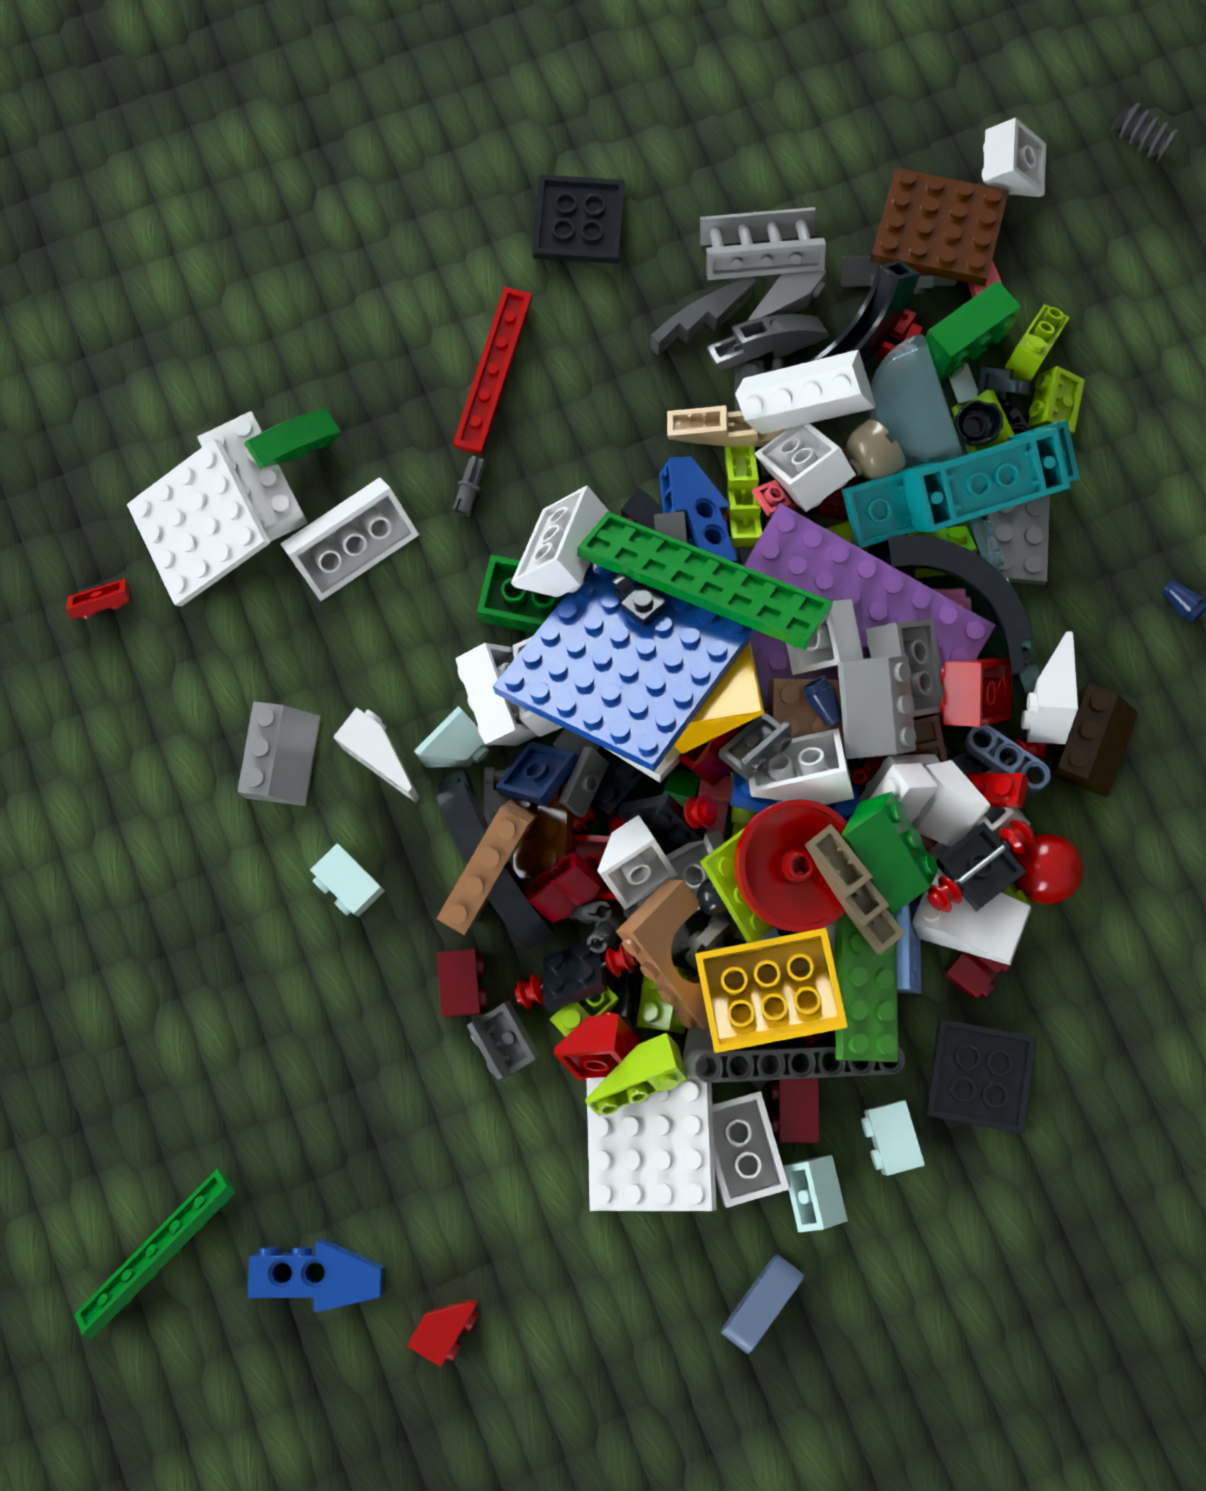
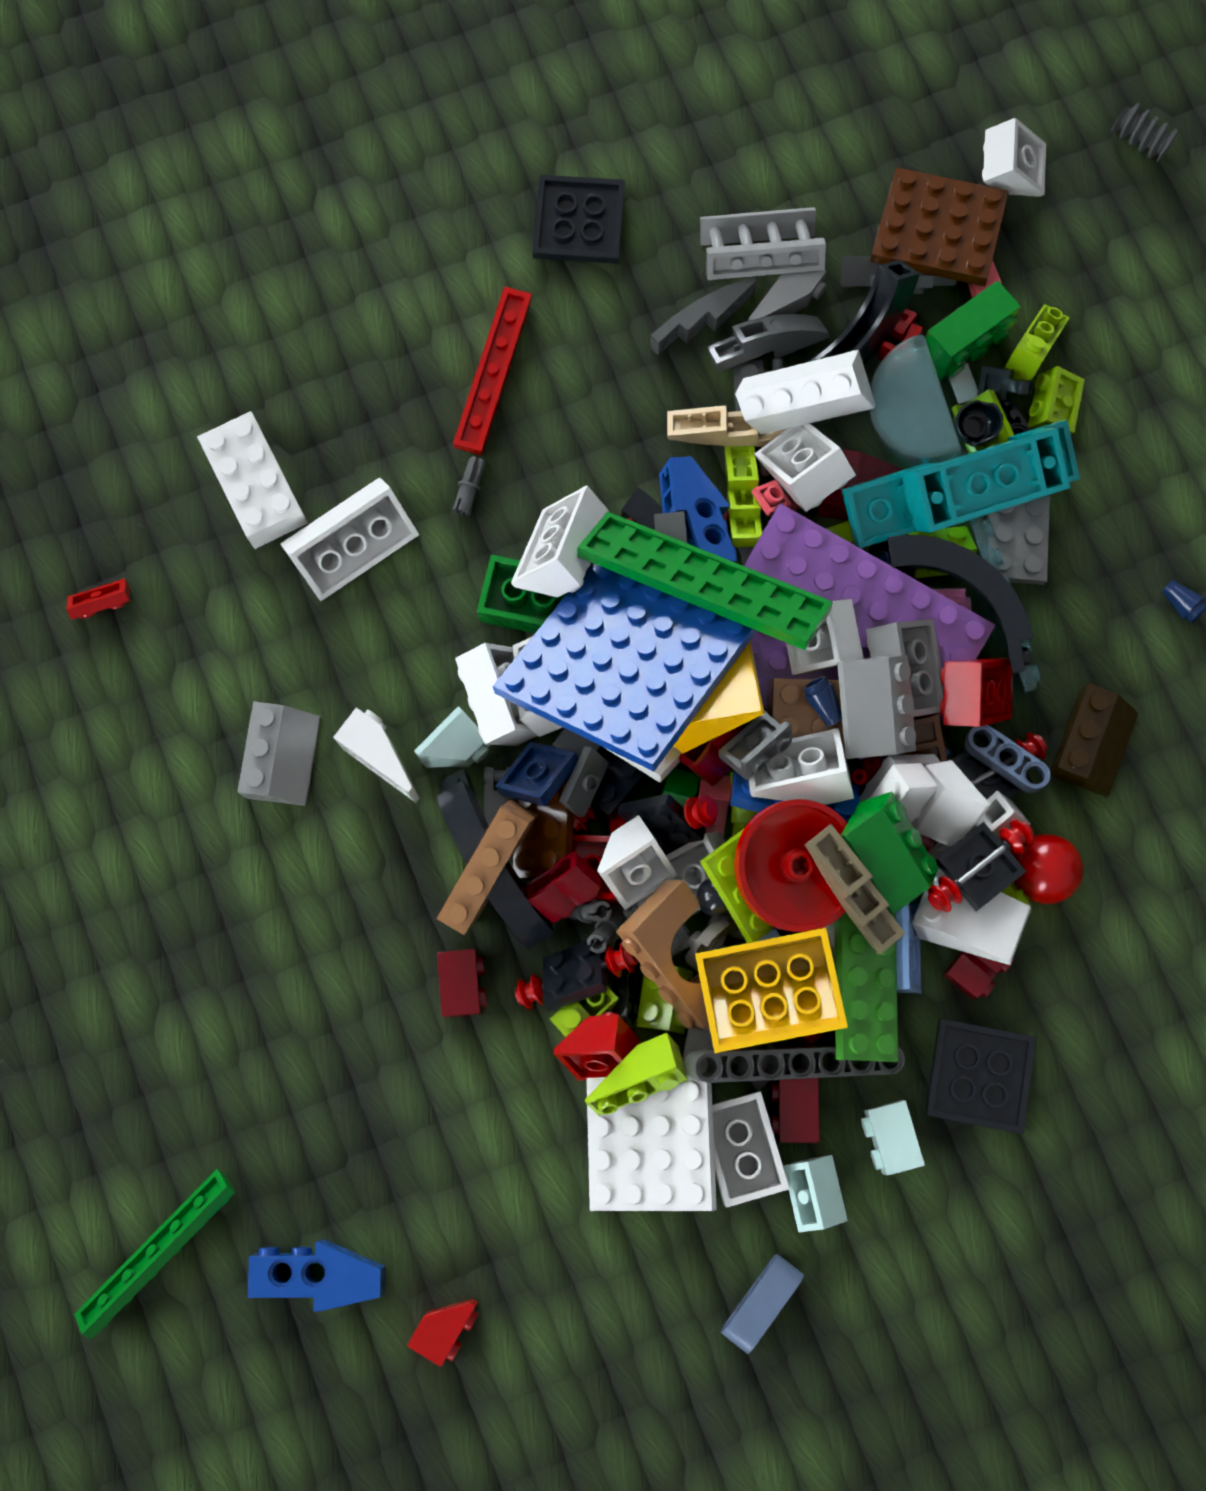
white plate [127,439,271,606] -> none
green slope [244,408,341,469] -> none
light aqua brick [310,843,385,917] -> none
dark grey bracket [467,1001,541,1081] -> none
black plate [611,574,666,627] -> none
dark tan cylinder [846,419,906,481] -> none
red plate [966,773,1029,808] -> none
white slope [1021,631,1078,744] -> none

